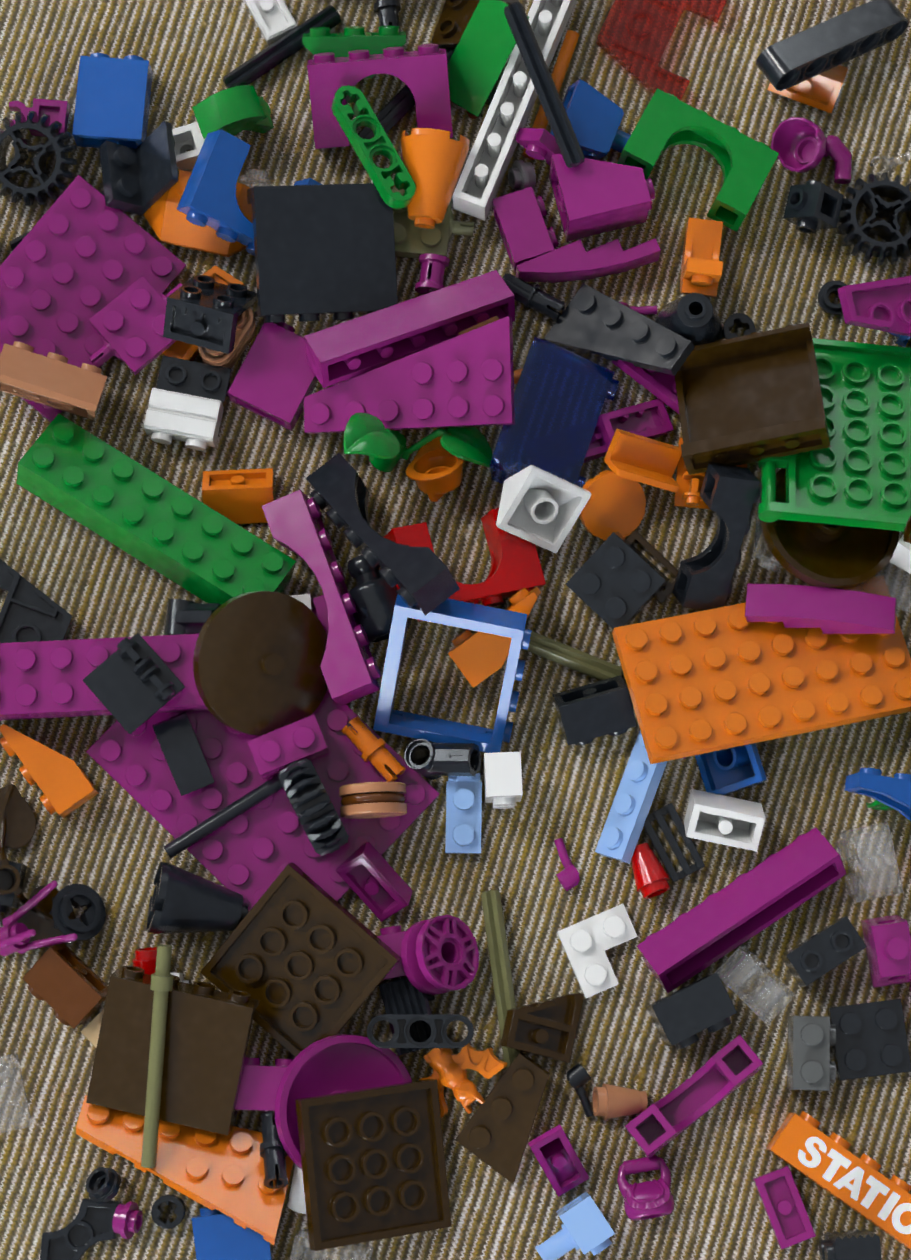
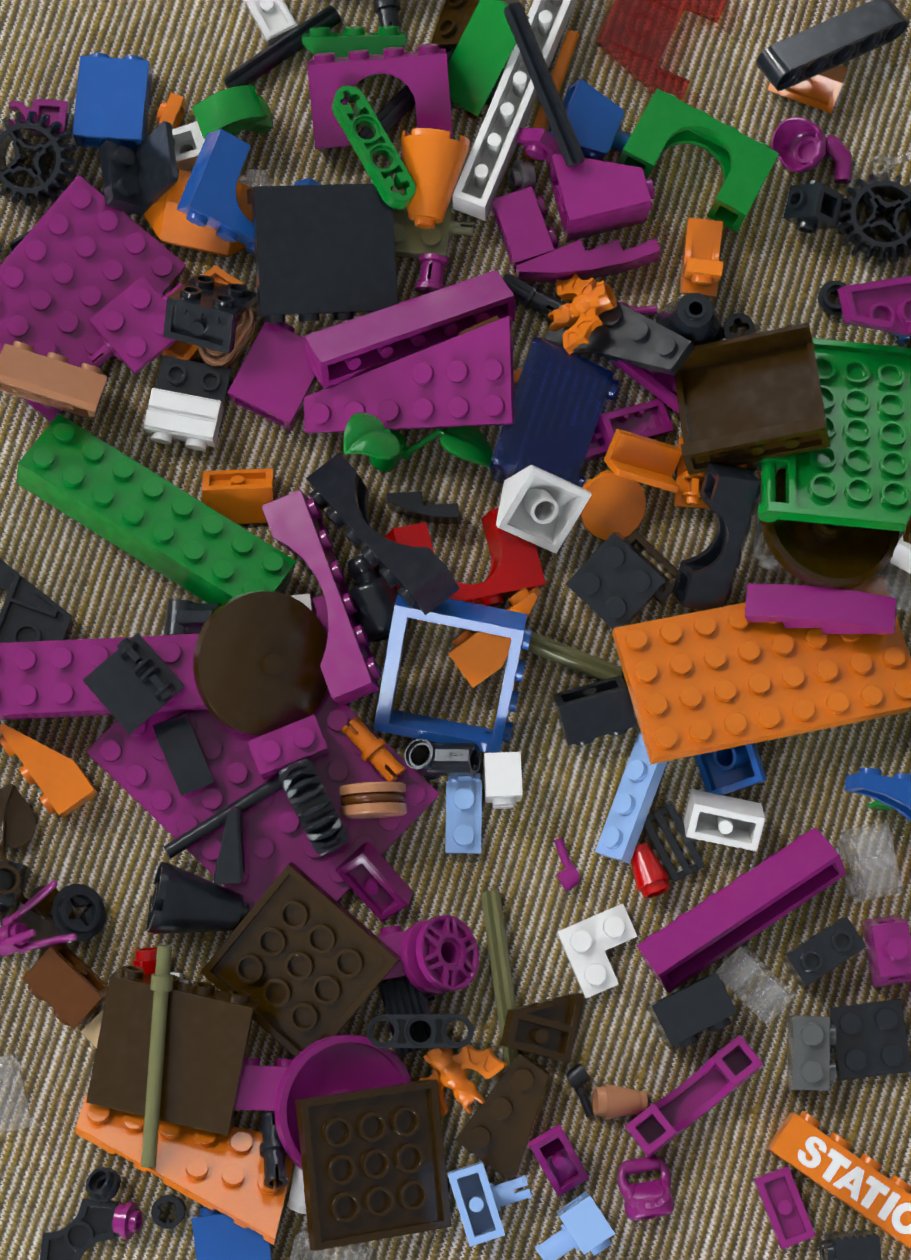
orange piece [405,437,465,502] -> none
none -> orange plate [156,92,187,129]
none -> black slope [214,806,246,884]
none -> black slope [387,491,459,524]
none -> light blue brick [447,1161,532,1247]
none -> orange animal [548,274,617,355]

